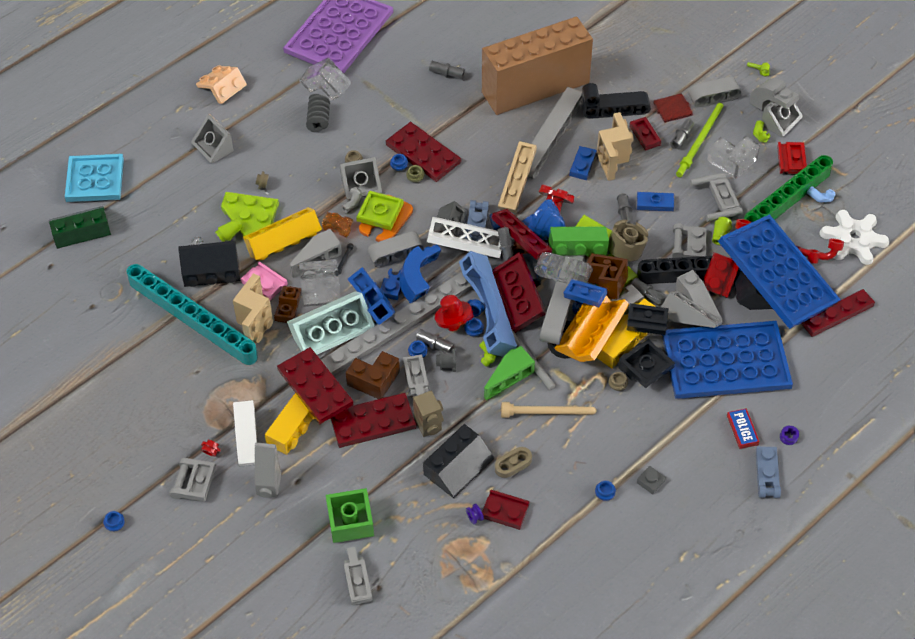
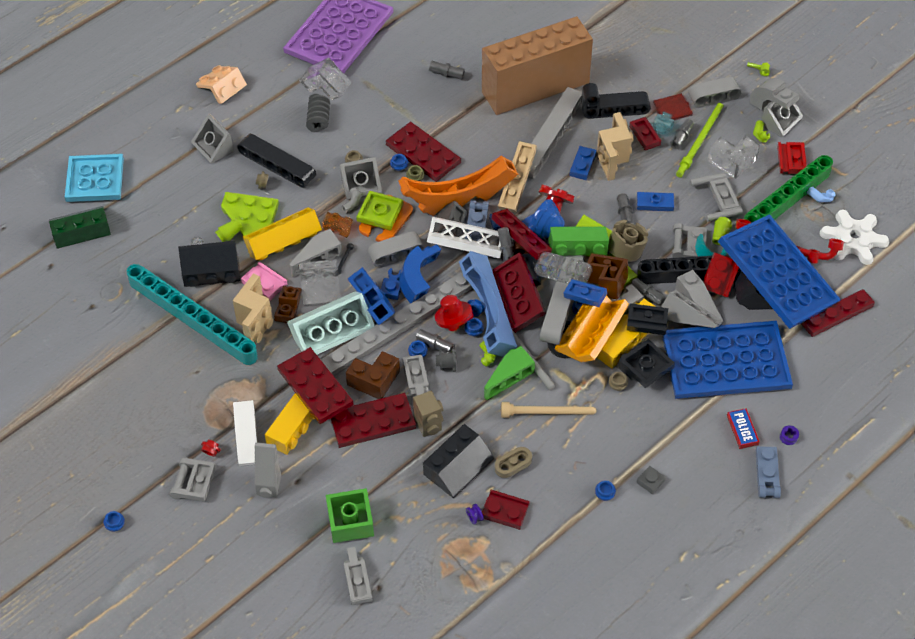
none -> black beam [237,133,316,188]
none -> orange arch [398,155,518,216]
none -> clear light blue gear [653,112,675,134]
none -> teal helmet [695,234,727,256]

